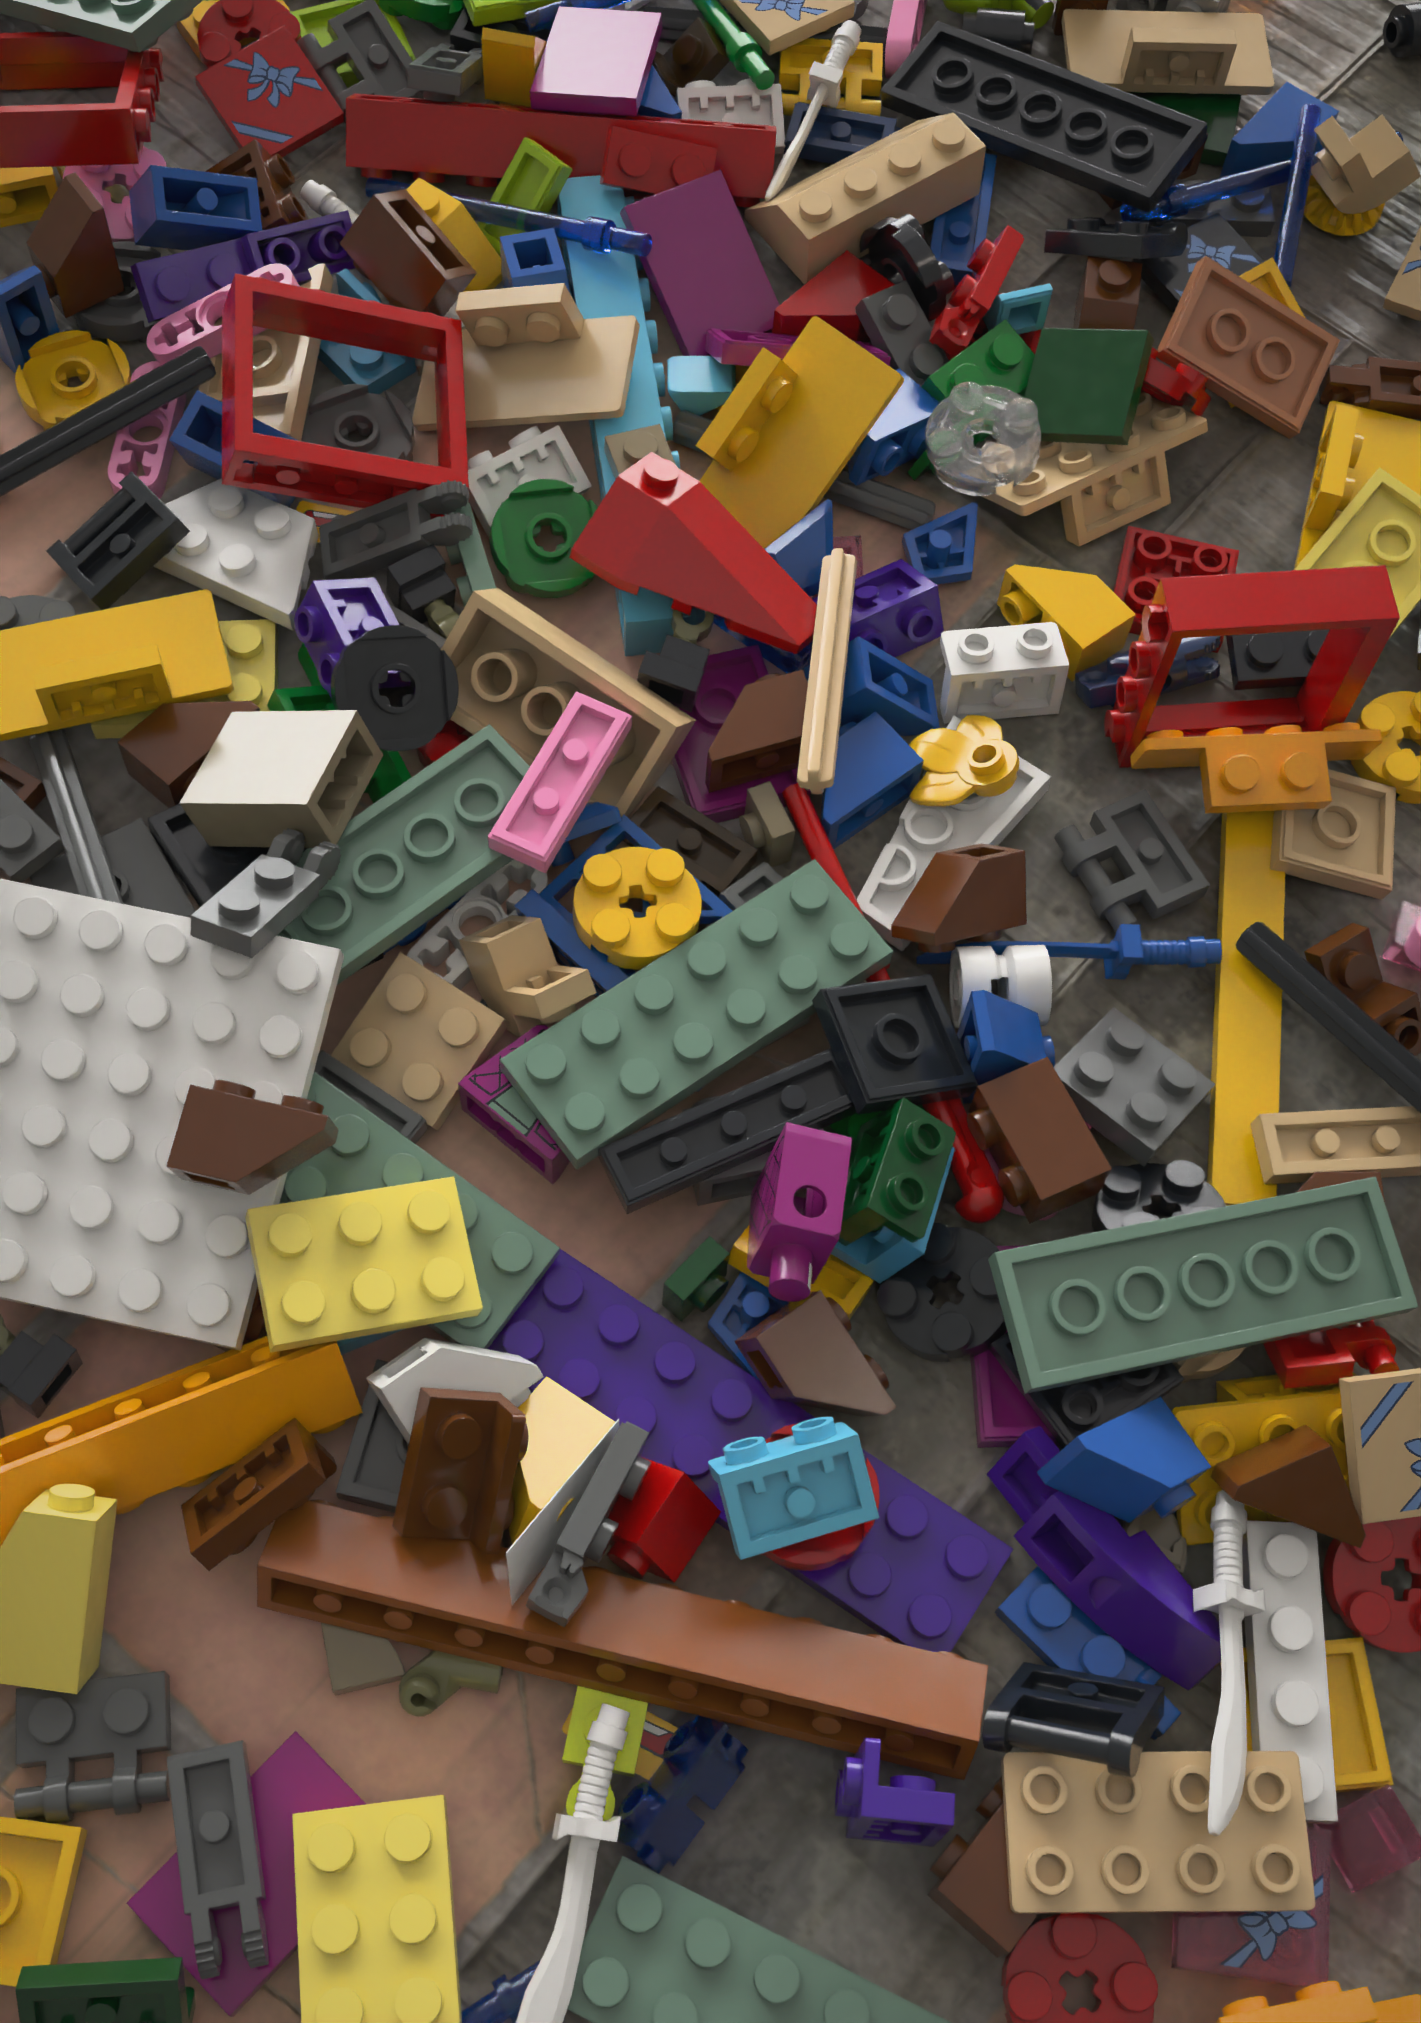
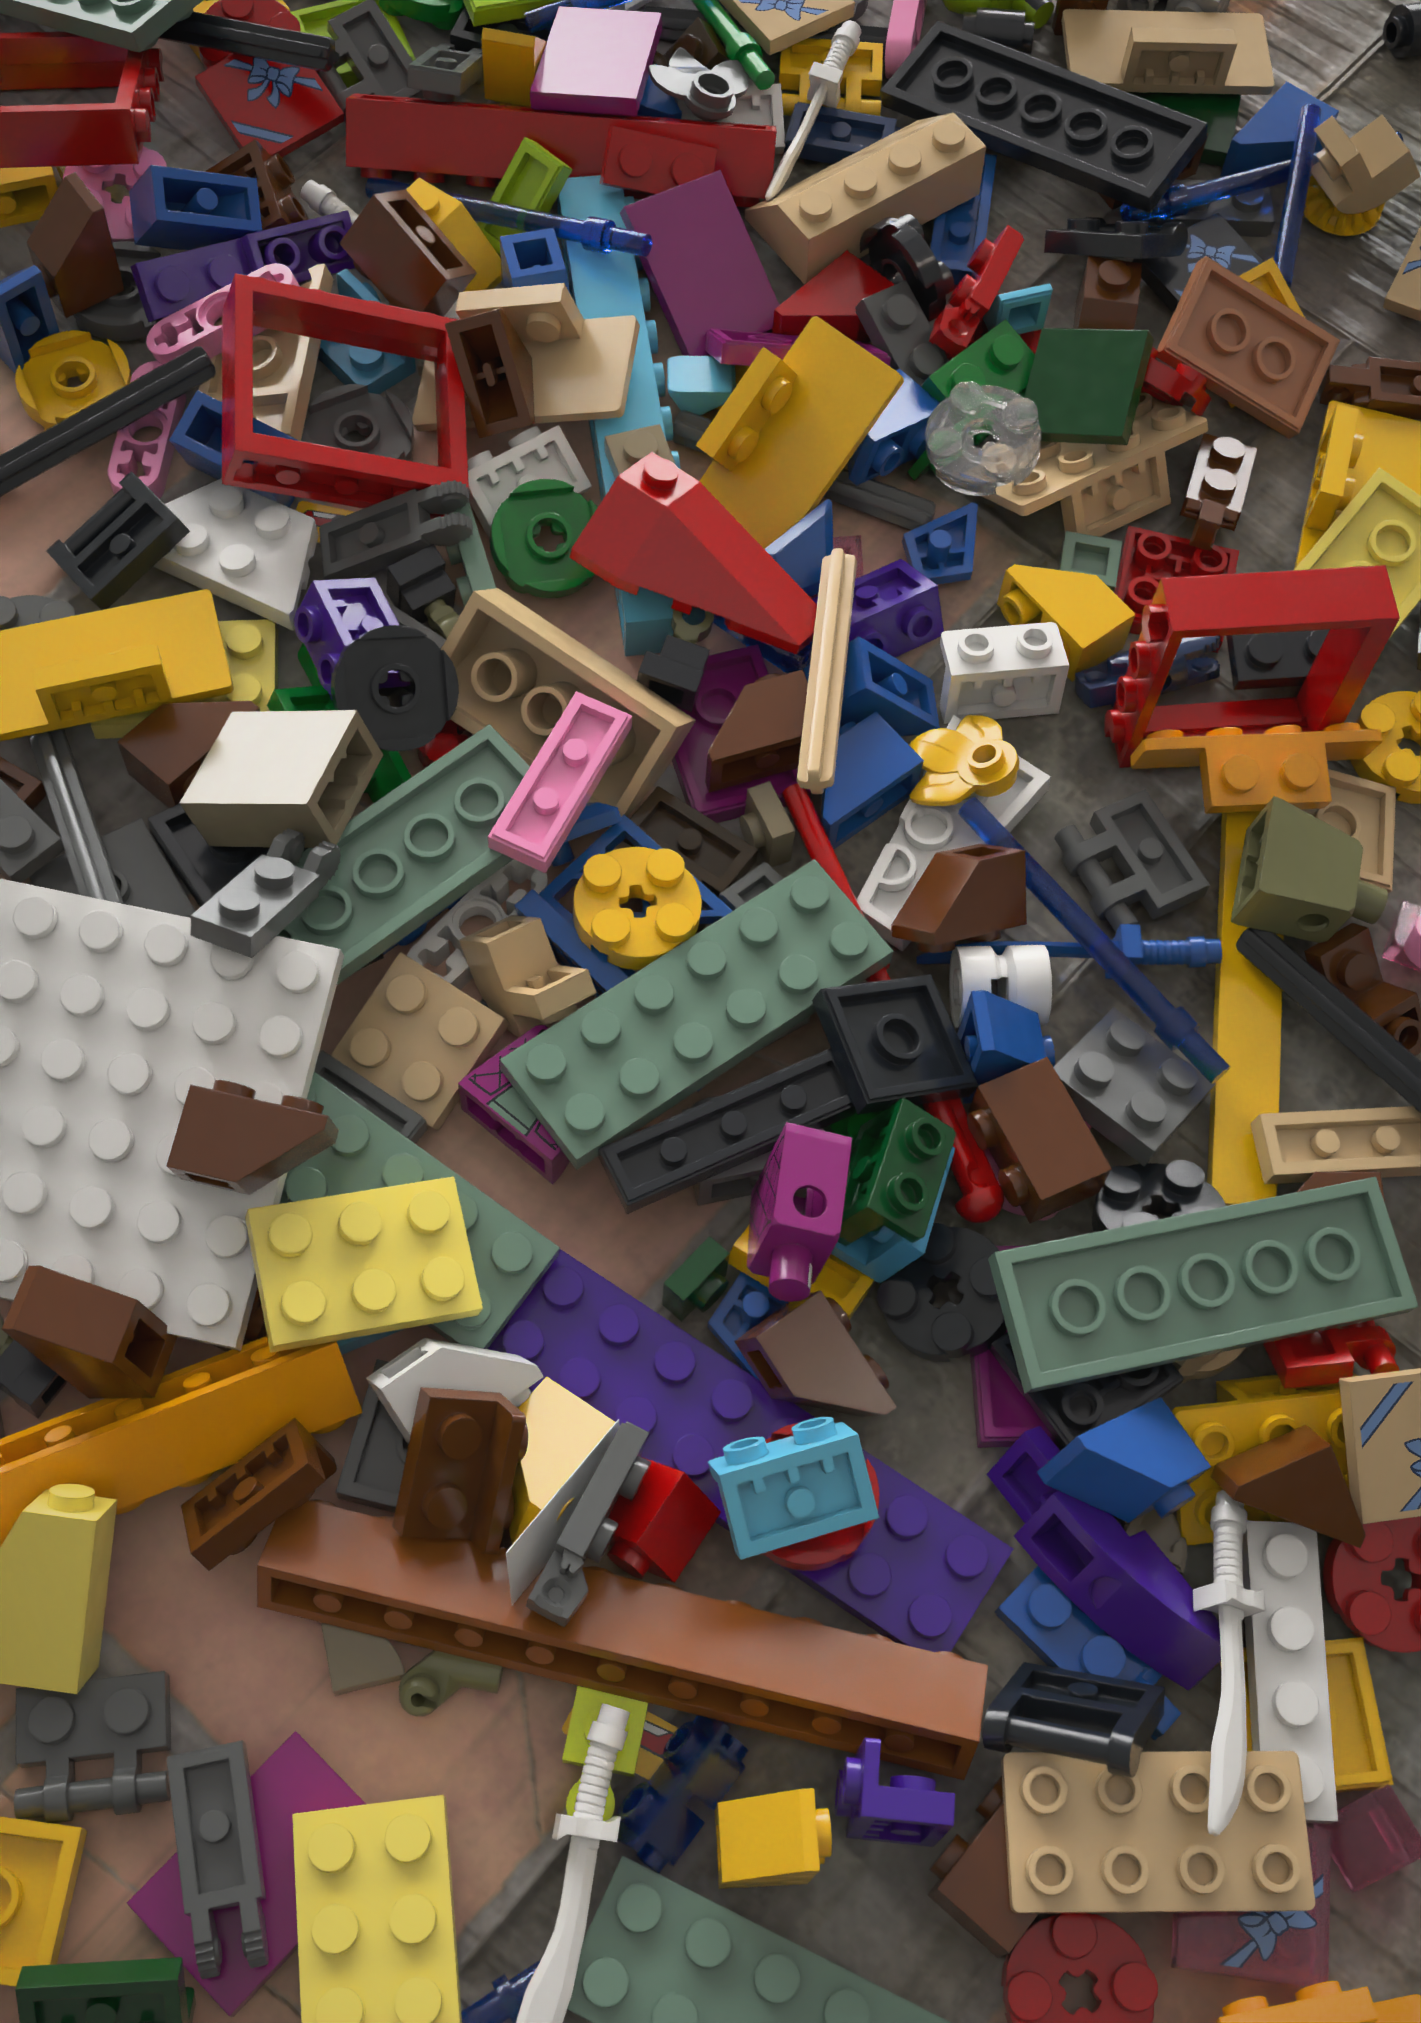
none -> reddish brown slope [1,1265,178,1399]
none -> black axle [158,11,339,72]
none -> reddish brown slope [445,308,535,439]
none -> plate [648,47,749,122]
none -> yellow slope [715,1788,832,1889]
none -> clear blue bar [958,797,1231,1084]
none -> sand green plate [1058,531,1122,592]
none -> reddish brown hinge [1180,433,1257,551]
none -> olive torso [1231,796,1388,943]

